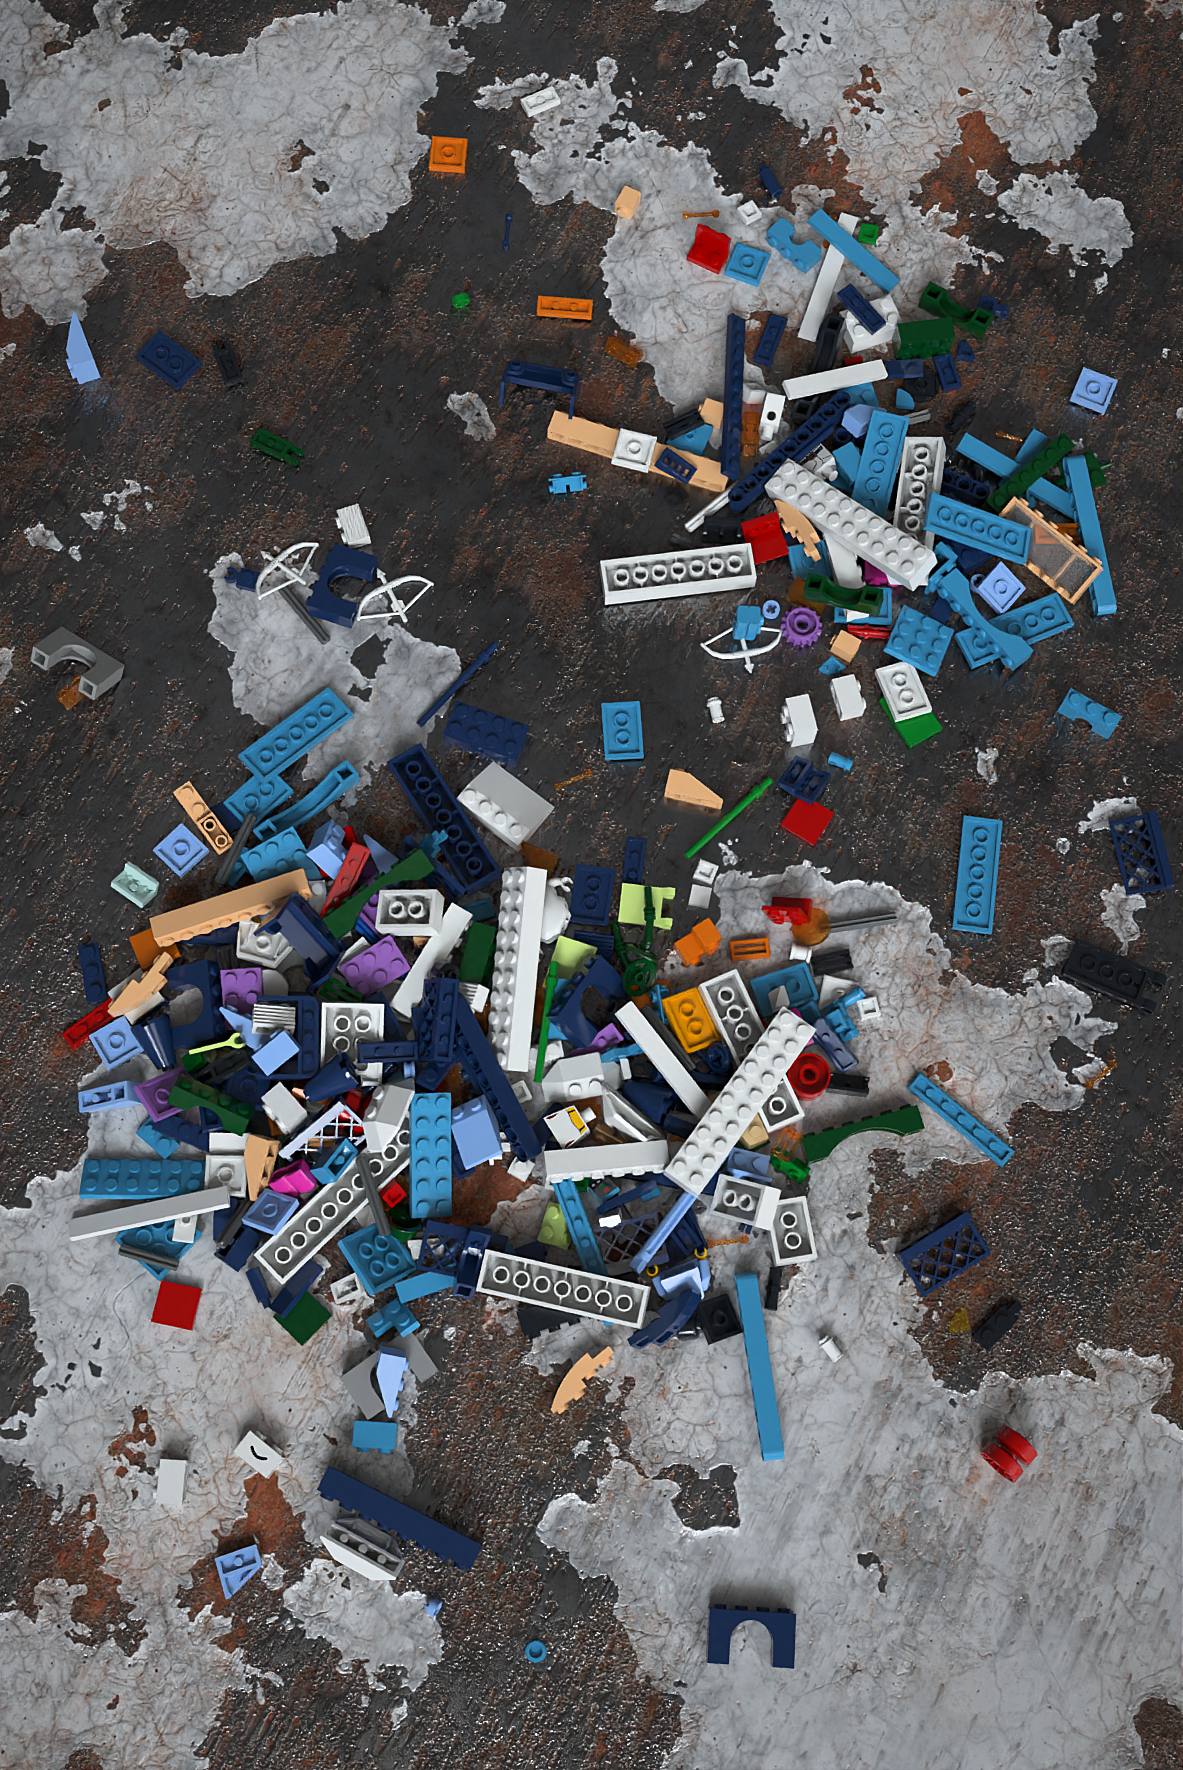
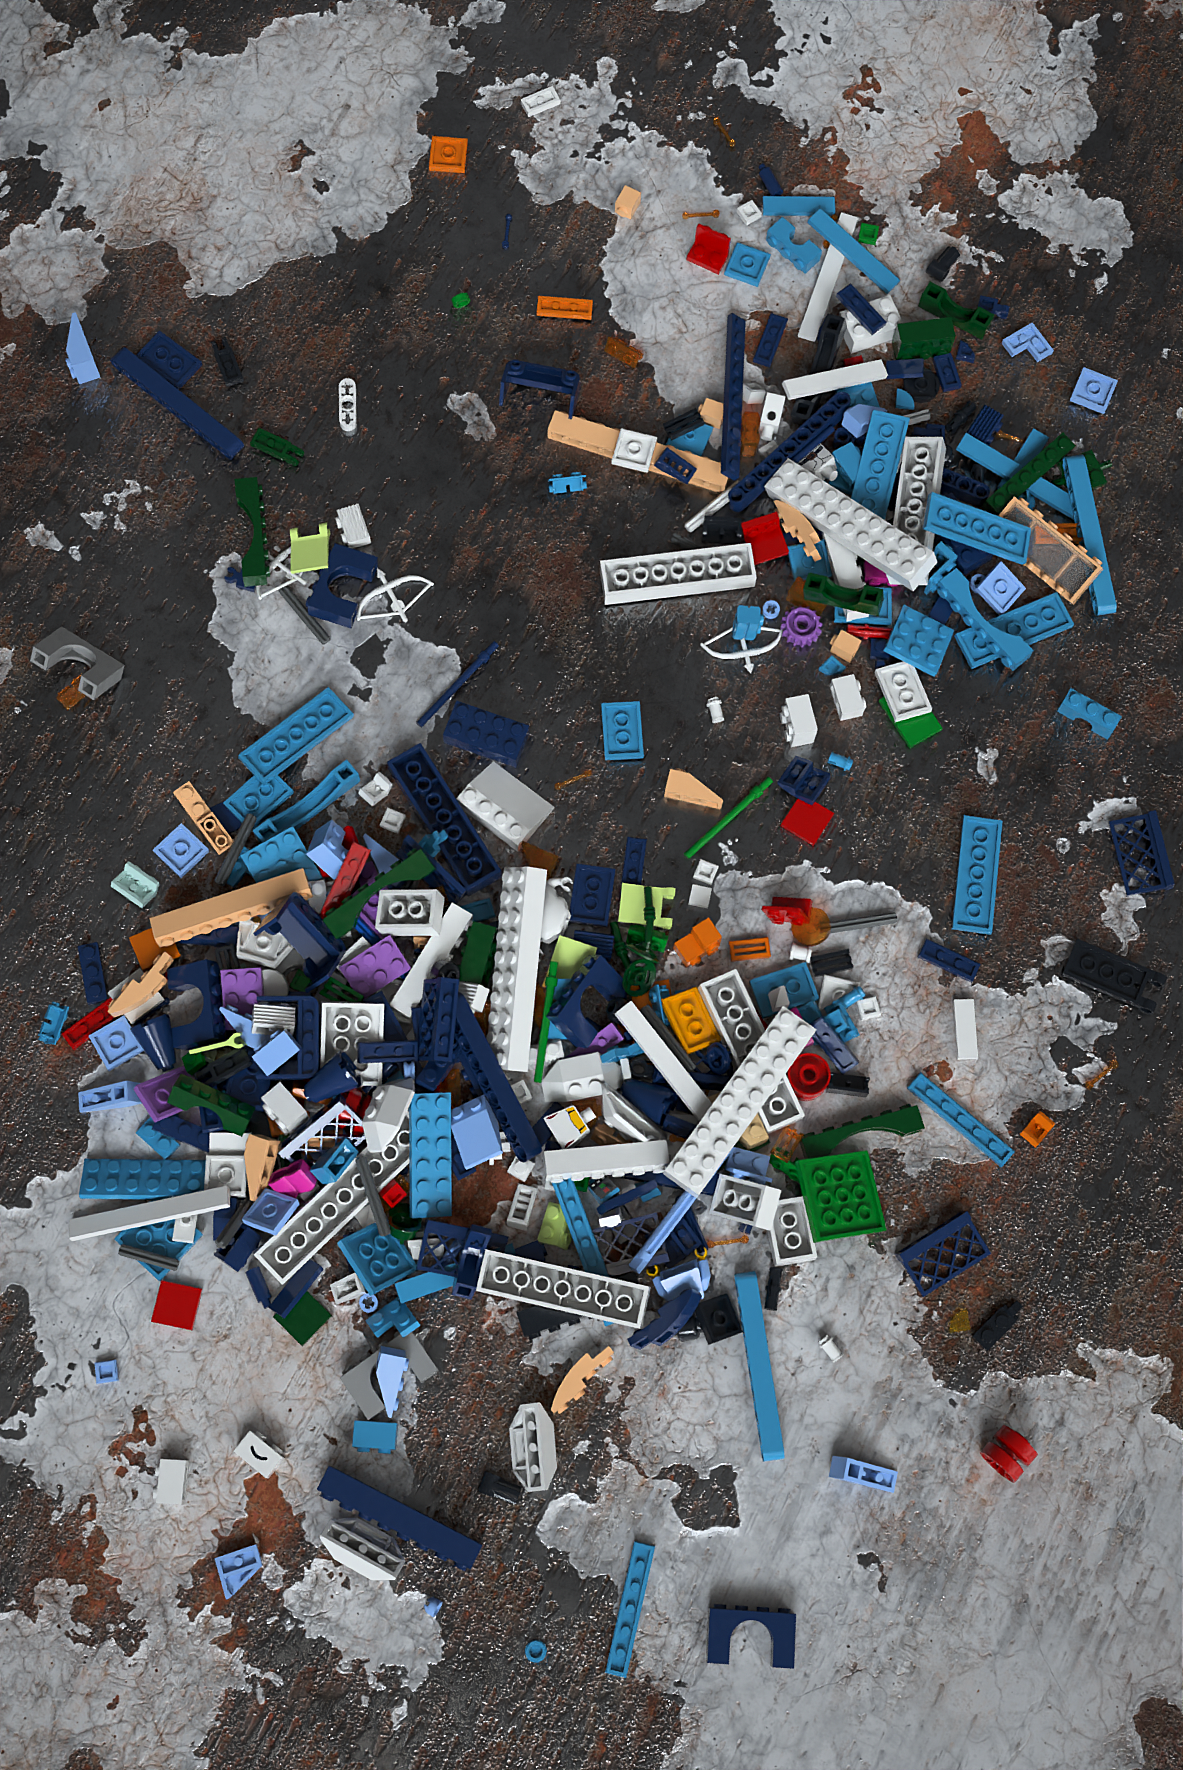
none -> dark azure hinge [38,1001,69,1045]
none -> light blue tile [95,1359,119,1384]
none -> dark blue beam [110,347,244,460]
none -> dark green arch [234,477,270,587]
none -> green tile [289,969,311,992]
none -> yellowish green flag [290,522,330,574]
none -> white beam [339,378,357,431]
none -> white bracket [358,772,392,806]
none -> light blue bush [359,1293,378,1313]
none -> white tile [380,807,406,834]
none -> black piece [477,1471,522,1505]
none -> white slope [507,1183,538,1231]
none -> white wedge [509,1402,557,1492]
none -> dark azure tile [605,1541,655,1678]
none -> green hinge [626,924,669,953]
none -> clear orange hinge [713,117,736,147]
none -> dark azure tile [762,196,835,216]
none -> green plate [795,1150,887,1243]
none -> light blue slope [829,1456,898,1493]
none -> dark blue plate [870,639,890,670]
none -> dark blue plate [911,424,945,443]
none -> dark blue tile [918,938,981,983]
none -> black piece [926,246,960,283]
none -> white tile [953,999,978,1060]
none -> dark blue brick [966,405,1004,446]
none -> light blue plate [1001,323,1054,362]
none -> orange bracket [1020,1111,1055,1148]

